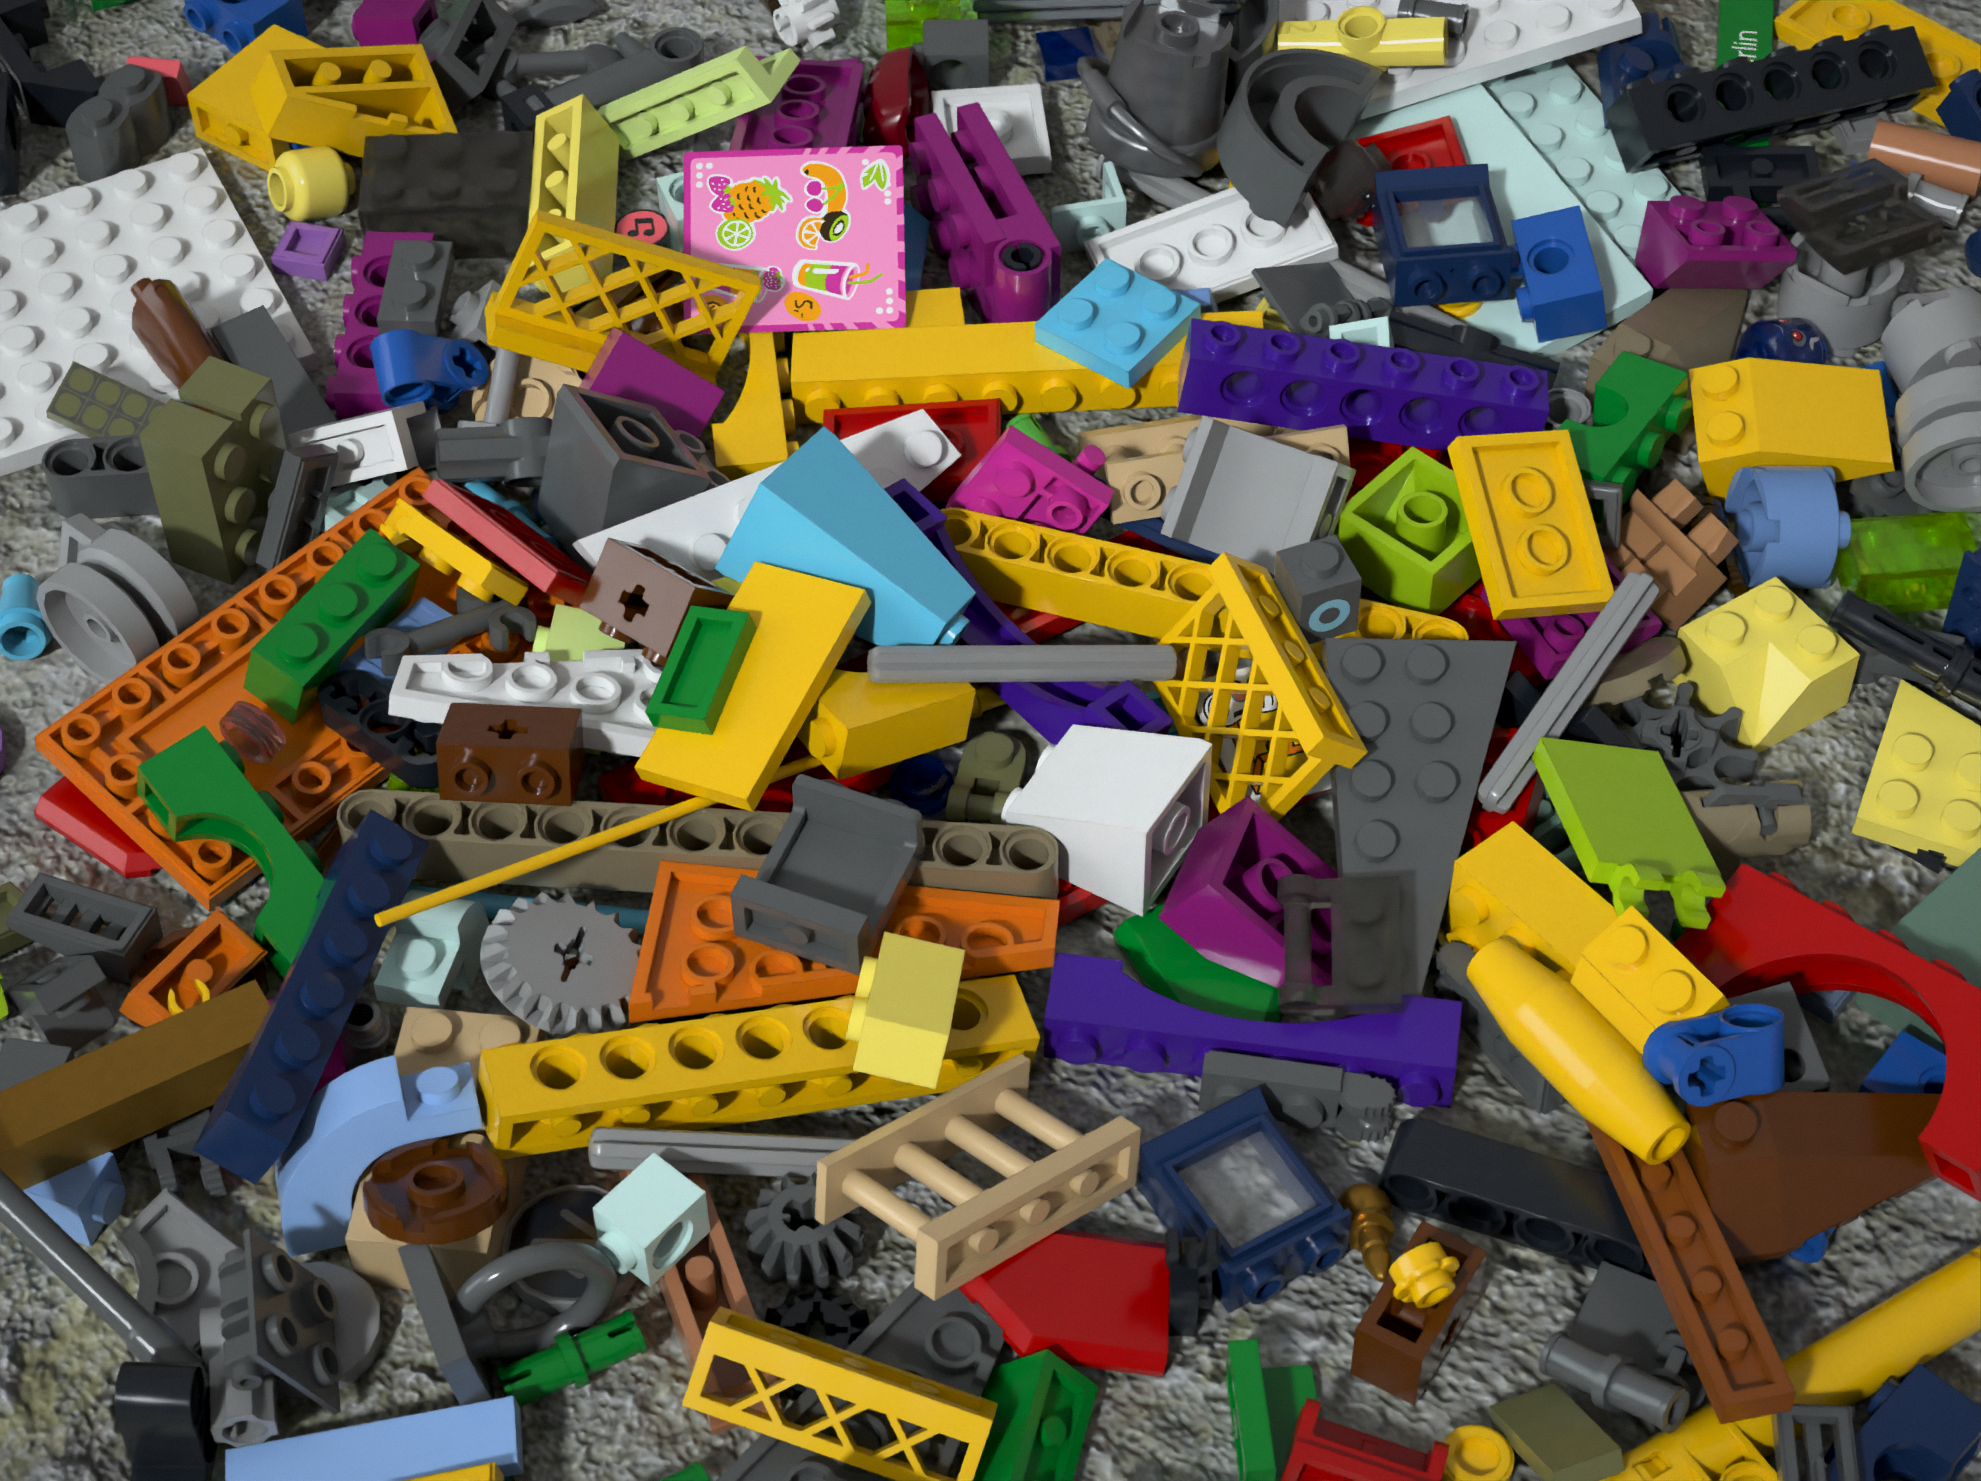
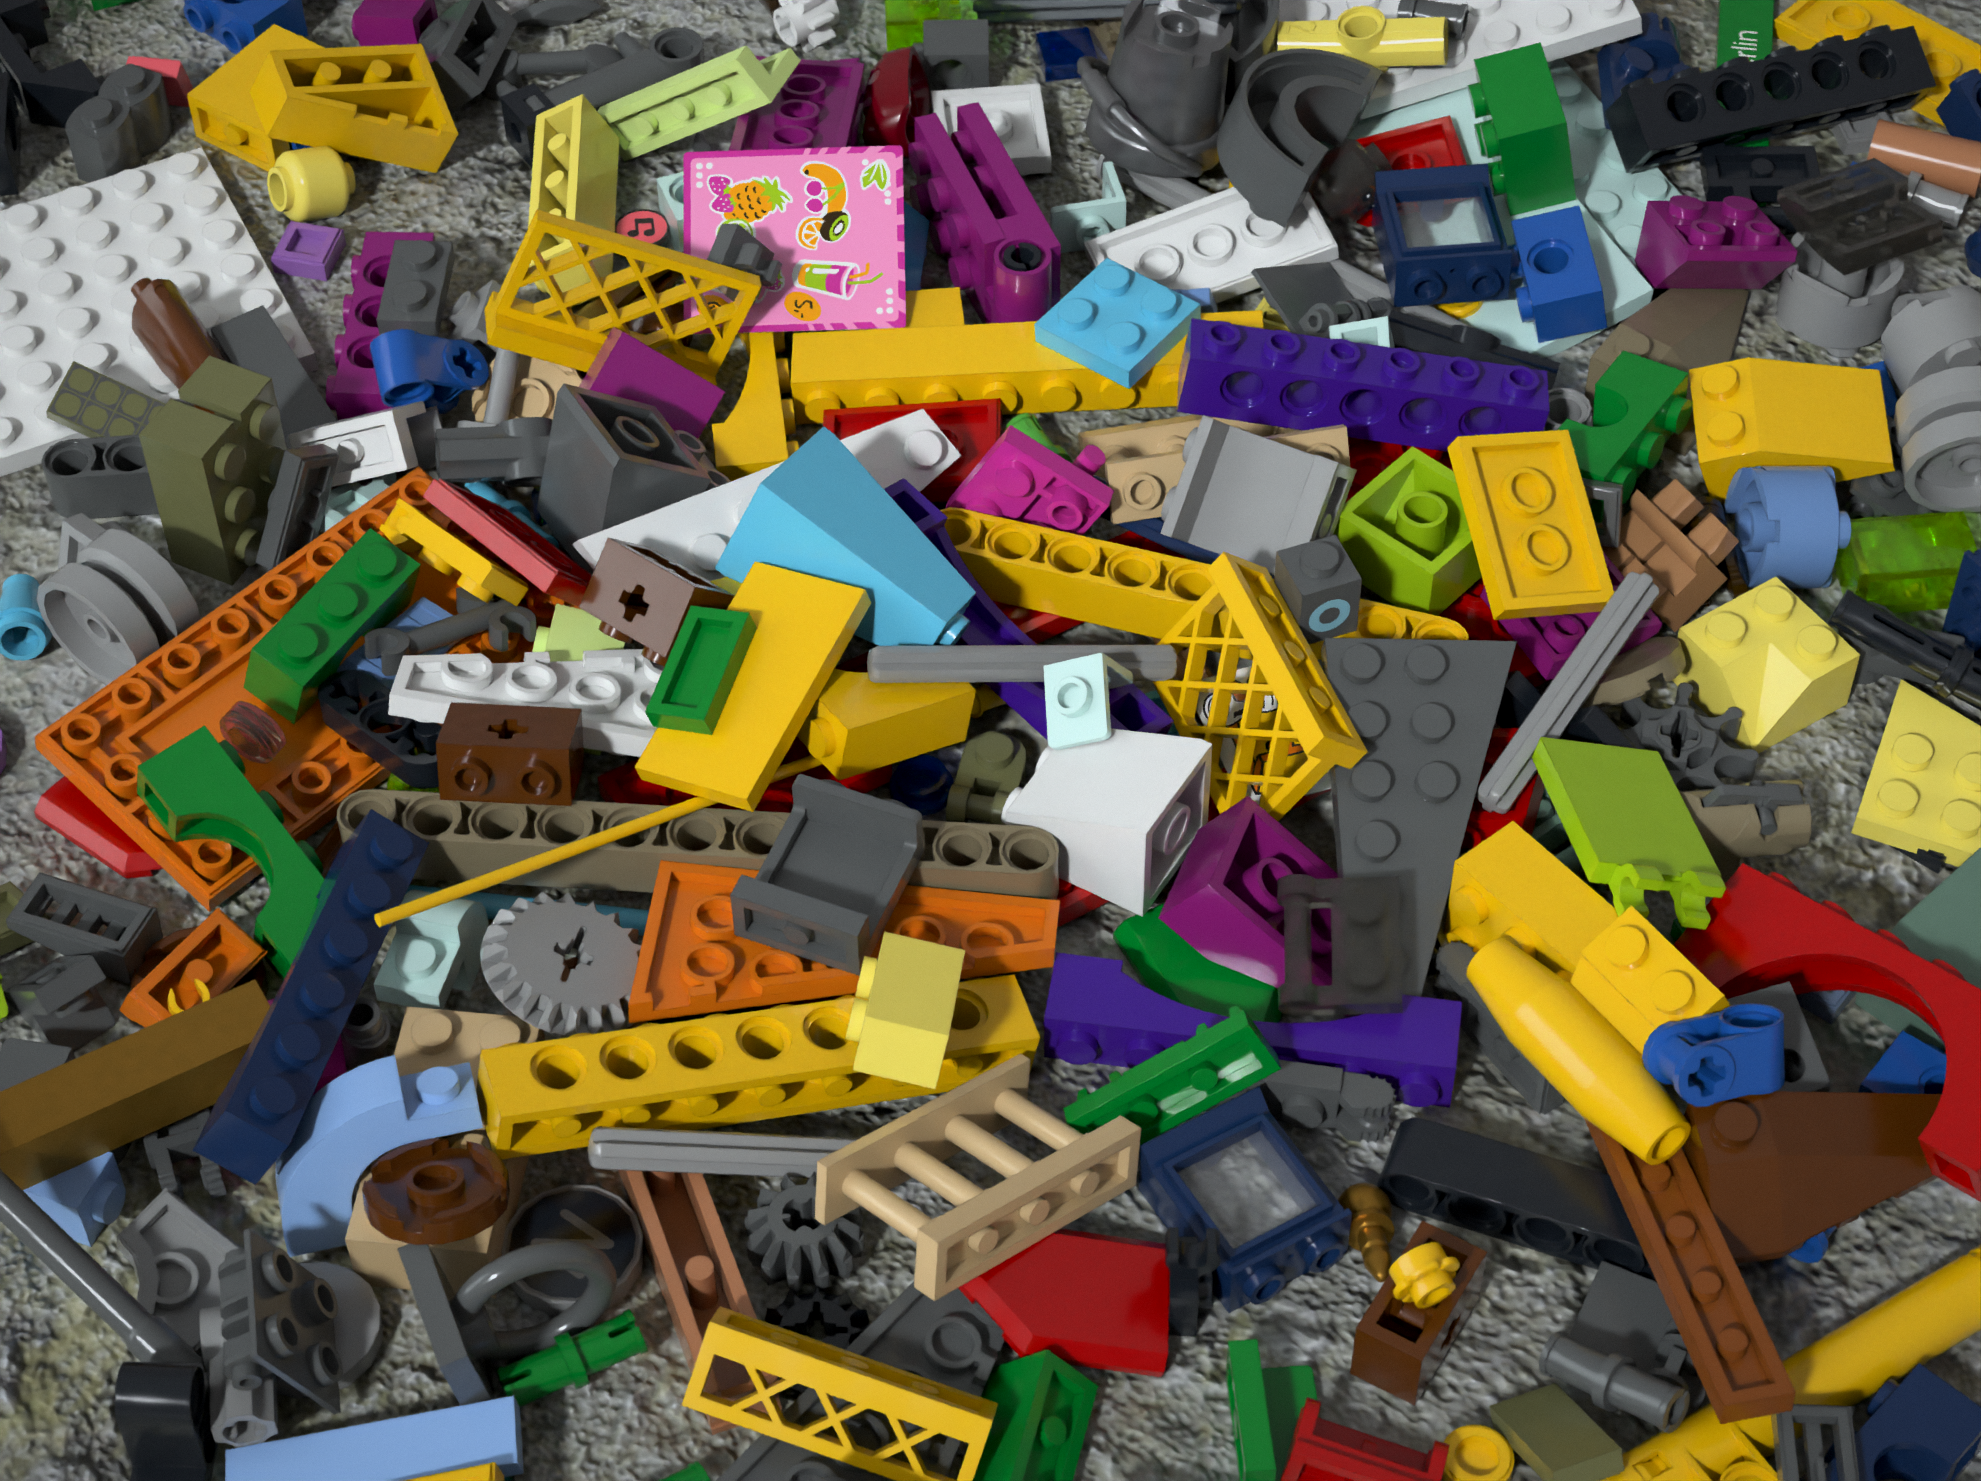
clear smoke piece [358,131,534,259] -> none
light aqua brick [592,1152,711,1287] -> none
clear blue head [1735,317,1826,365] -> none
none -> dark grey tile [707,224,782,305]
none -> light aqua bracket [1043,652,1133,750]
none -> green plate [1063,1005,1281,1145]
none -> green brick [1468,42,1577,216]

